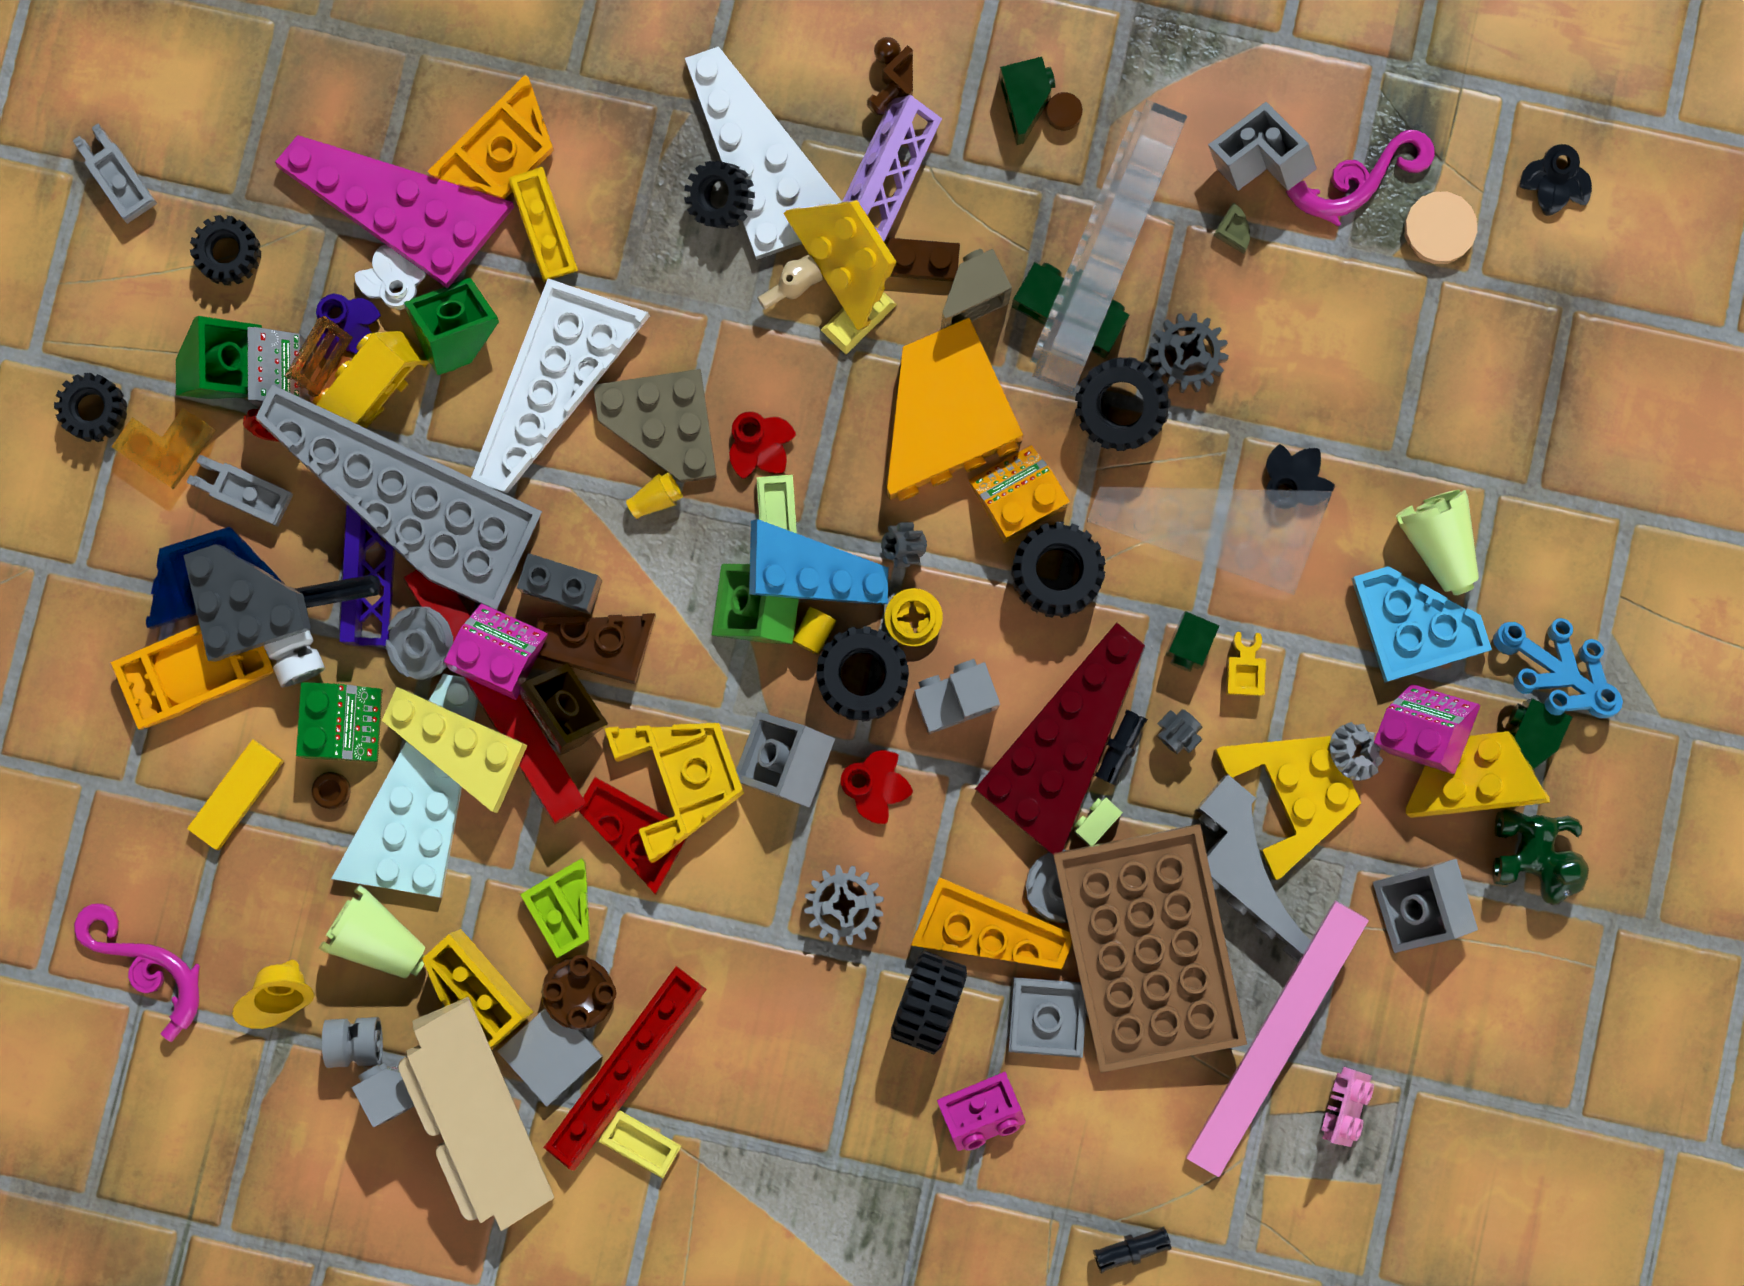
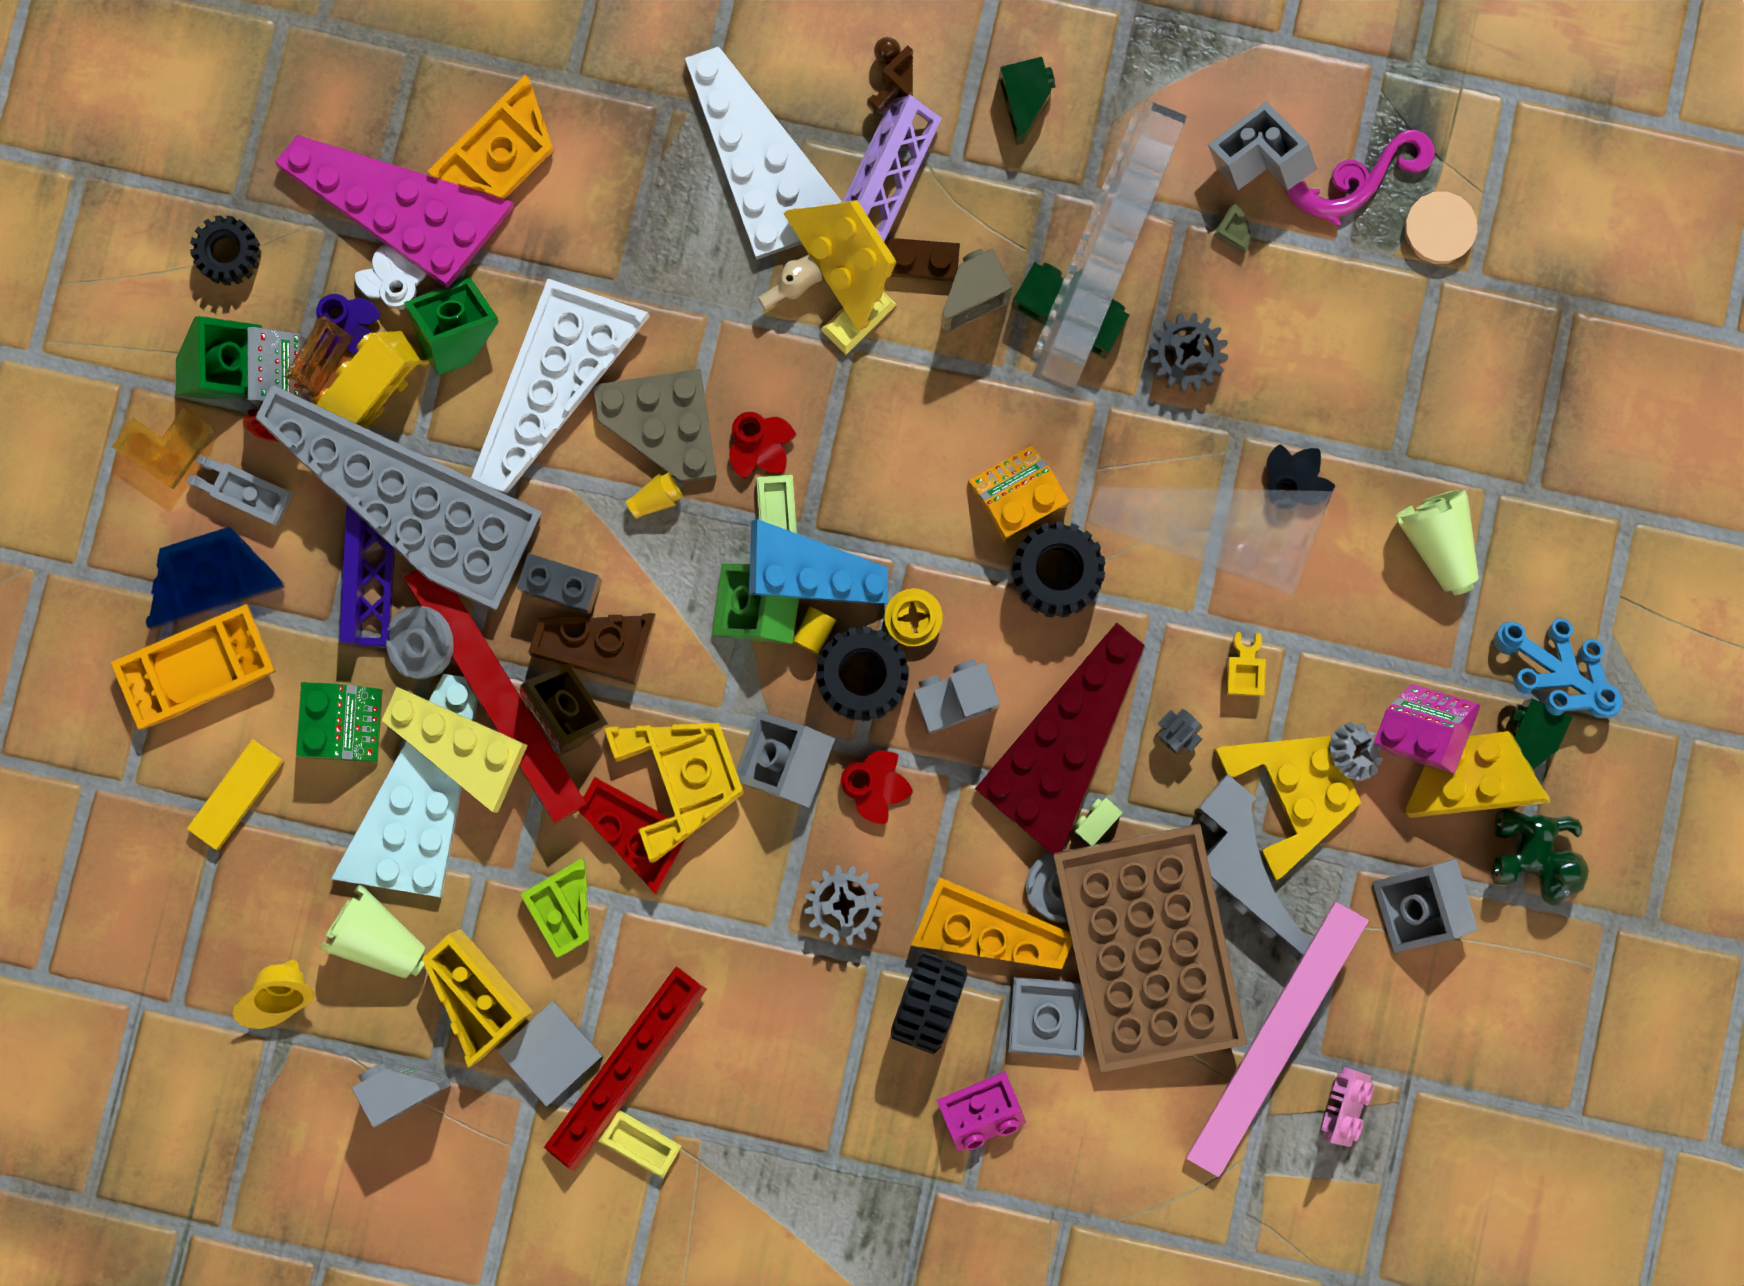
black tyre [54,373,127,442] -> none
light grey hinge [73,124,157,224] -> none
dark pink plant [74,904,200,1042] -> none
dark grey plate [184,544,312,662] -> none
white wheel [264,630,326,687] -> none
black axle [295,575,381,608] -> none
reddish brown tile [312,772,351,809] -> none
light grey wheel [322,1017,383,1068] -> none
tan slope [398,997,554,1231] -> none
dark pink slope [444,603,548,700] -> none
yellow tile [508,166,578,282] -> none
reddish brown dish [541,955,617,1030] -> none
black tyre [684,161,755,229] -> none
dark grey gear [881,522,927,568] -> none
light orange slope [887,318,1024,501] -> none
reddish brown tile [1046,92,1083,131] -> none
black tyre [1075,357,1171,451] -> none
black pin [1093,1226,1172,1273] -> none
black pin [1095,710,1148,786] -> none
dark green brick [1165,611,1219,672] -> none
medium azure plate [1351,566,1492,683] -> none
black plate [1520,144,1592,216] -> none

